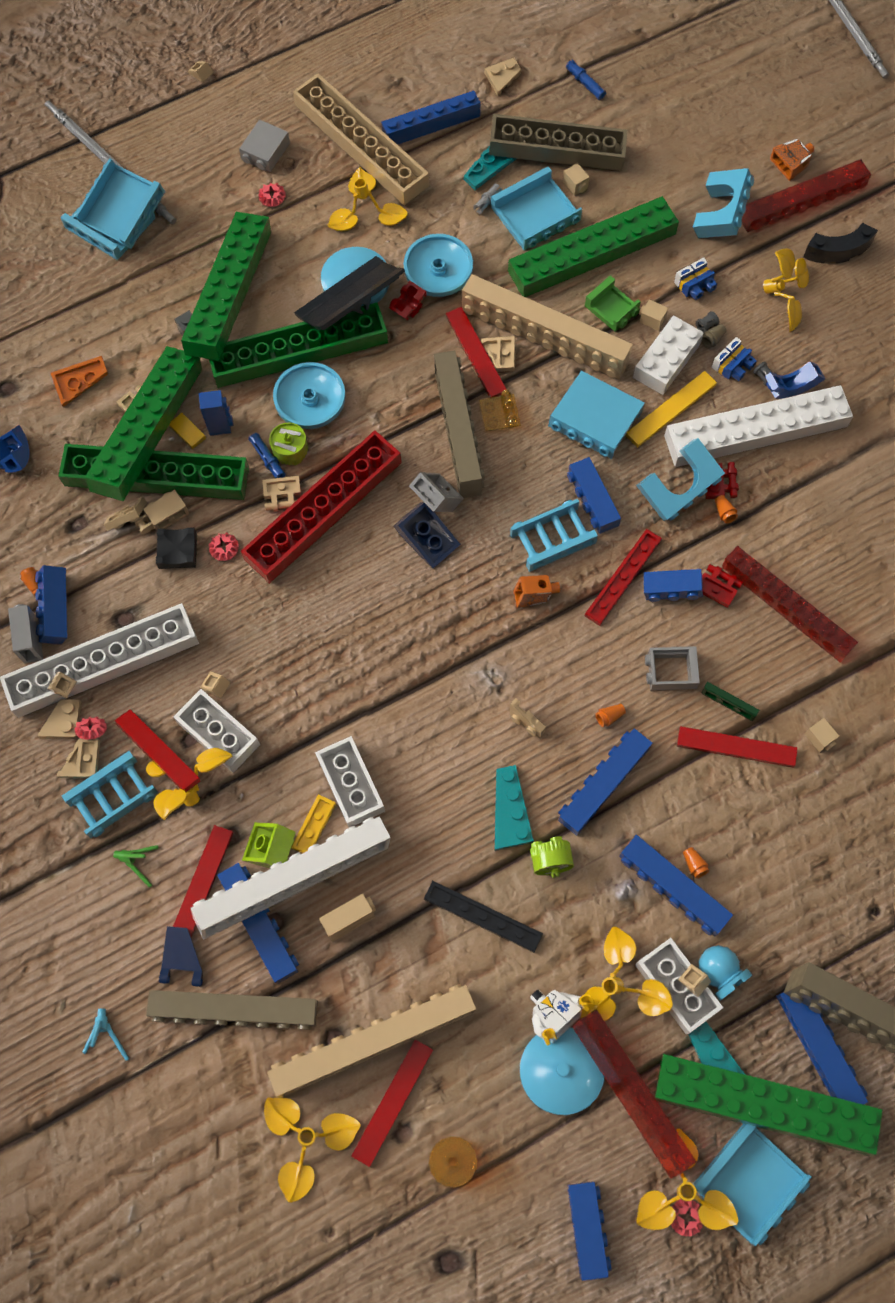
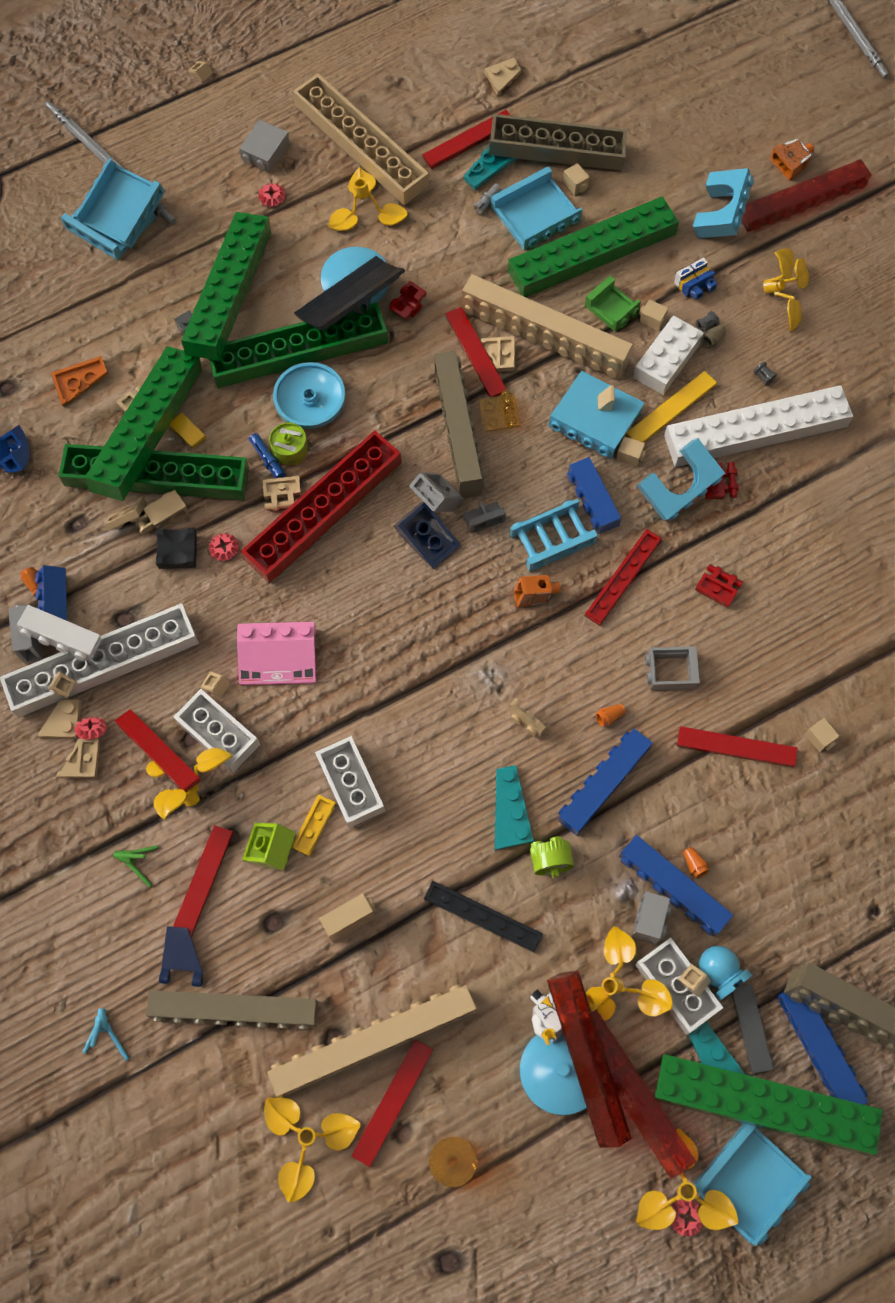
medium azure fence [62,751,158,838] -> none
white brick [191,817,391,940] -> none
blue brick [199,390,234,436] -> none
blue brick [217,863,299,984] -> none
blue brick [381,91,480,145] -> none
medium azure dish [404,234,473,297] -> none
blue pin [566,60,606,100] -> none
blue brick [567,1181,612,1281] -> none
blue brick [644,569,703,602] -> none
dark green tile [701,681,760,721] -> none
blue hips [712,337,757,381] -> none
orange cone [715,495,738,523] -> none
clear red brick [722,546,858,663] -> none
blue arch [765,361,826,399] -> none
black brick [803,223,878,264] -> none
none -> white brick [17,605,101,662]
none -> bright pink piece [237,622,317,686]
none -> red tile [422,110,511,169]
none -> dark grey panel [464,502,506,533]
none -> clear red brick [547,970,632,1148]
none -> tan slope [598,385,615,411]
none -> tan brick [616,436,646,467]
none -> light grey brick [631,892,672,944]
none -> dark grey tile [731,984,774,1074]

